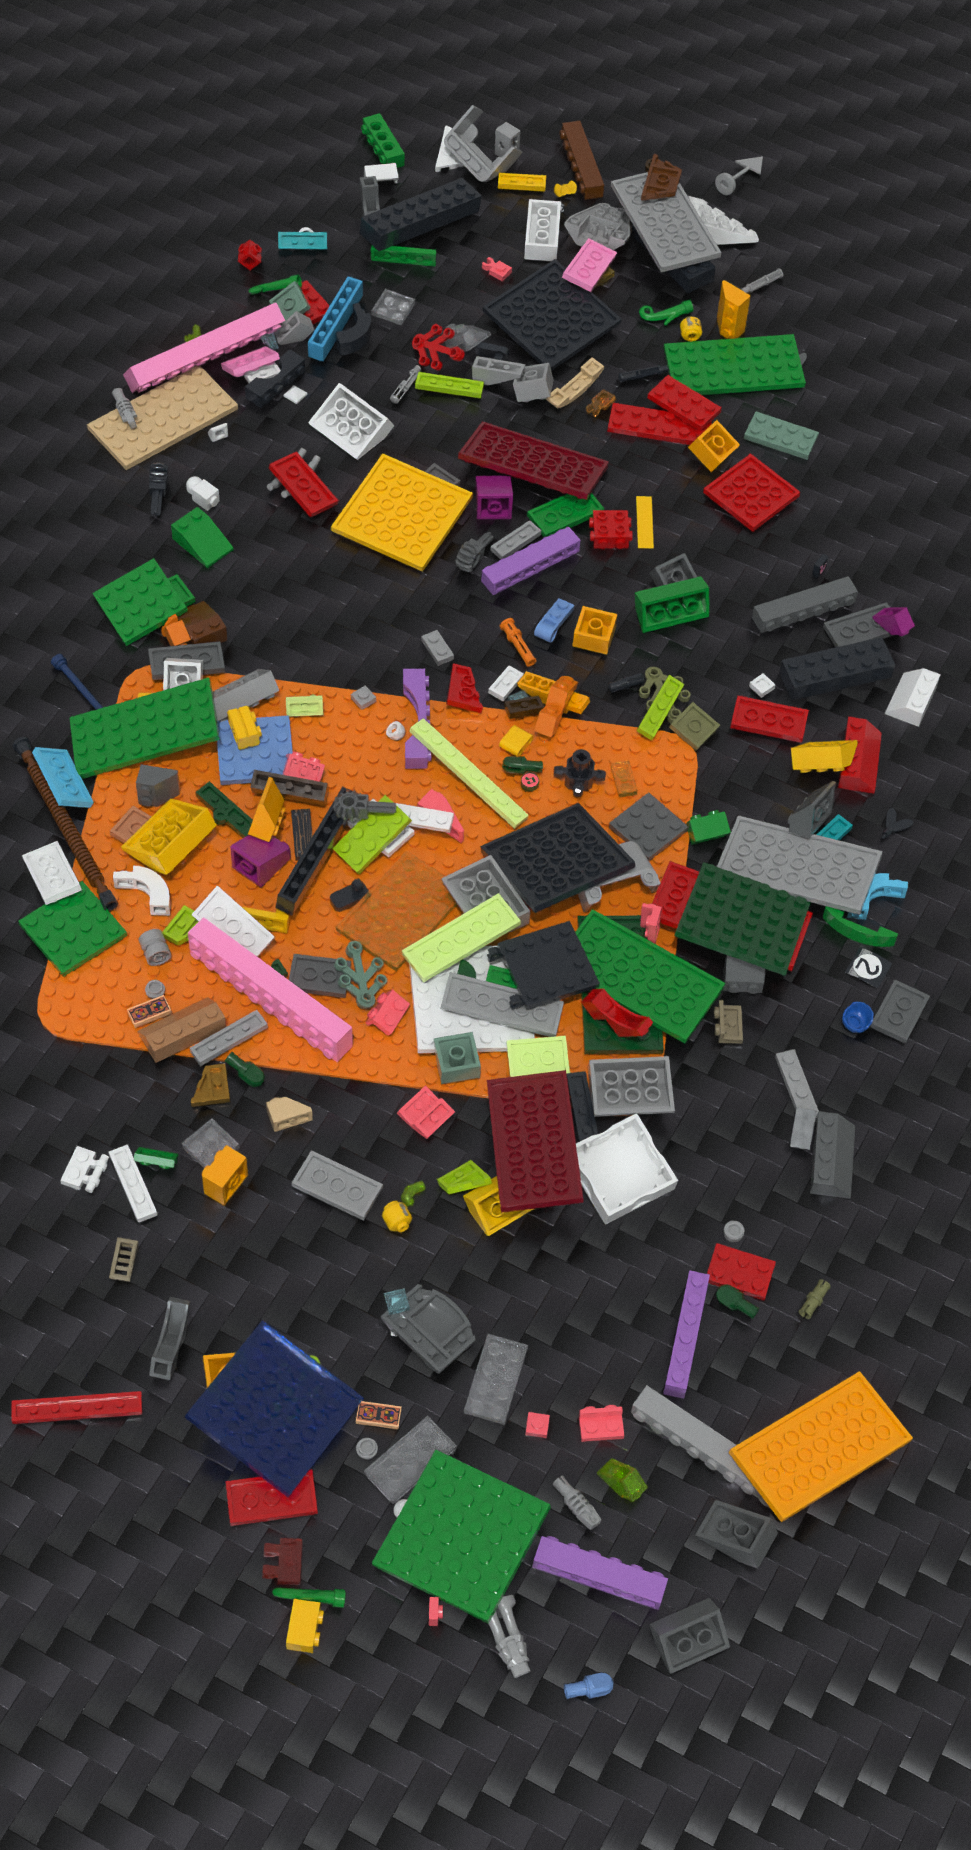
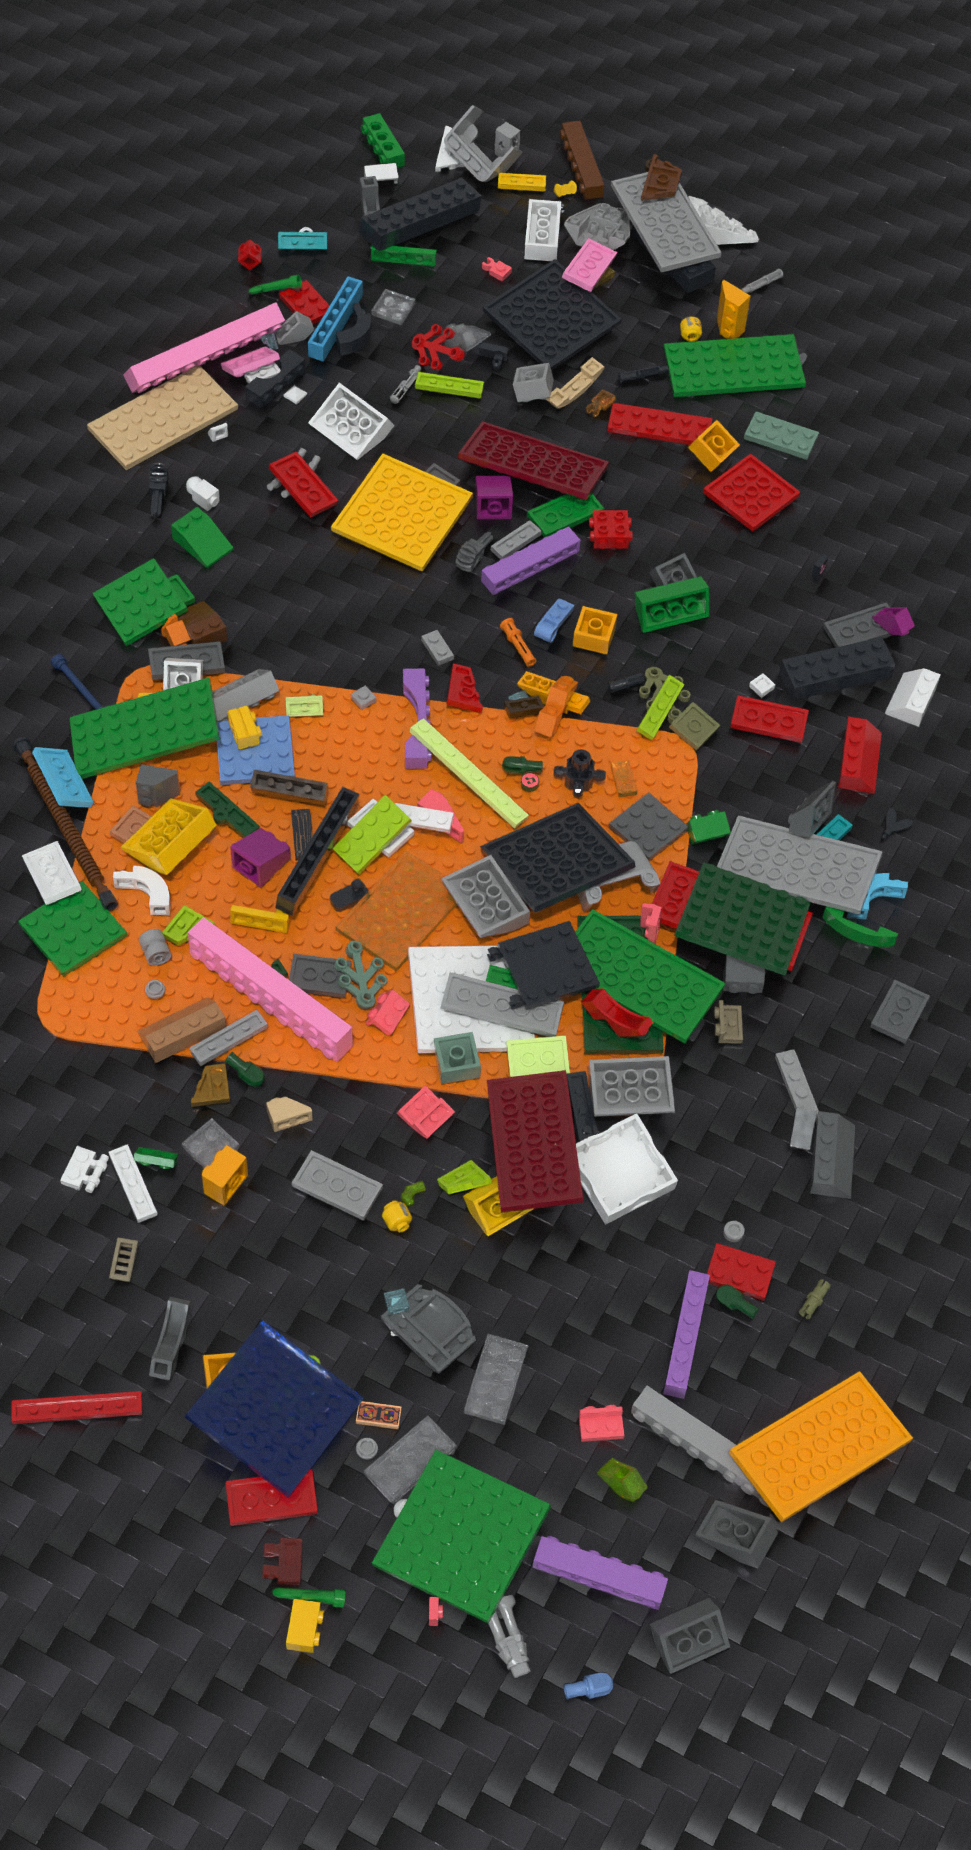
light grey hinge [112,388,137,429] -> none
tile [127,995,172,1028] -> none
clear neon green arm [184,325,201,342] -> none
white plate [192,886,275,957] -> none
light orange slope [248,777,285,842] -> none
sand green plate [269,281,311,324] -> none
coral bracket [282,751,325,782] -> none
dark grey gear [333,790,397,822] -> none
white piece [386,721,405,741] -> none
yellowish green plate [402,893,521,982] -> none
dark green tile [457,959,476,979] -> none
light grey slope [472,356,525,385] -> none
white plate [488,666,524,701] -> none
yellow piece [499,725,534,757] -> none
coral plate [525,1412,550,1438] -> none
light grey hinge [553,1476,601,1530] -> none
yellow sticker [636,496,654,548] -> none
green plant [639,300,693,325] -> none
red plate [647,375,722,431] -> none
light grey piece [715,156,763,195] -> none
dark grey brick [752,576,858,633] -> none
yellow slope [791,740,857,773] -> none
blue hair [842,1002,874,1033] -> none
sticker [845,948,892,989] -> none

